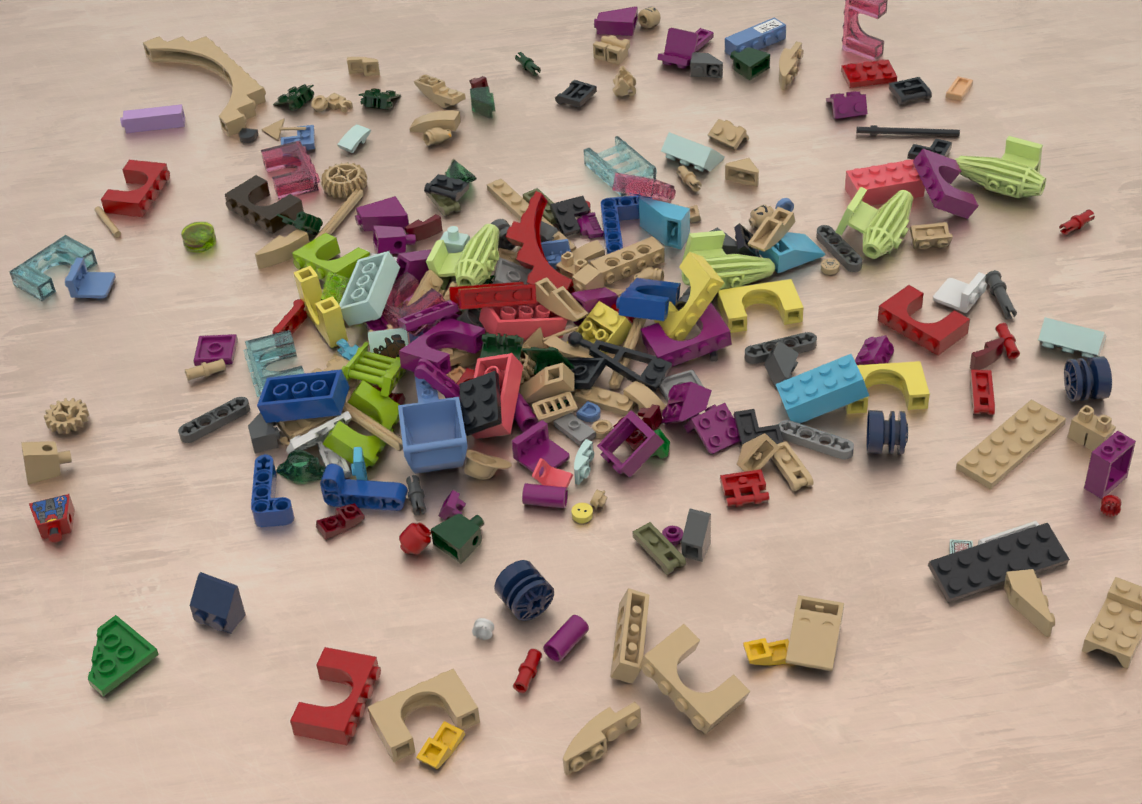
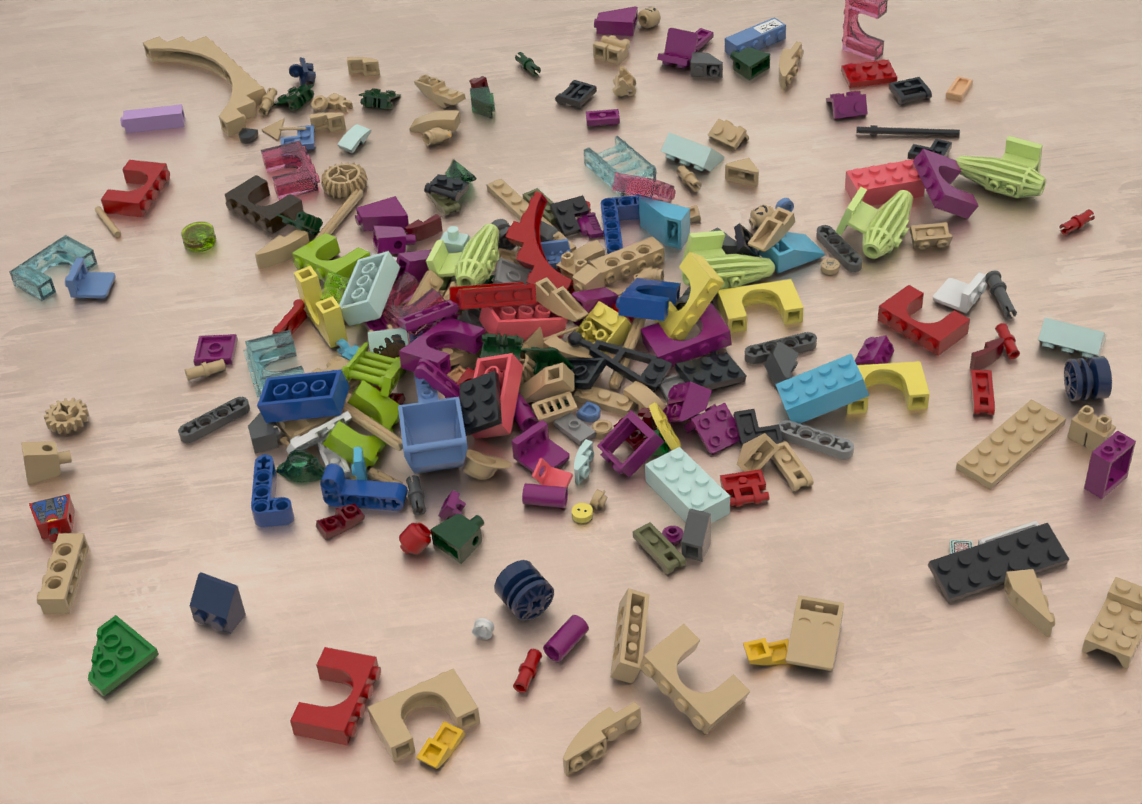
dark blue wheel [866,410,908,454] -> none
red bush [1100,495,1122,516] -> none
none -> tan brick [37,533,89,614]
none -> tan pin [258,88,277,115]
none -> dark blue hips [289,57,316,85]
none -> tan slope [309,113,346,132]
none -> tan axle [367,467,403,484]
none -> magenta plate [586,109,620,127]
none -> light aqua brick [645,447,730,523]
none -> light yellow tile [649,402,682,450]
none -> black plate [675,352,747,390]

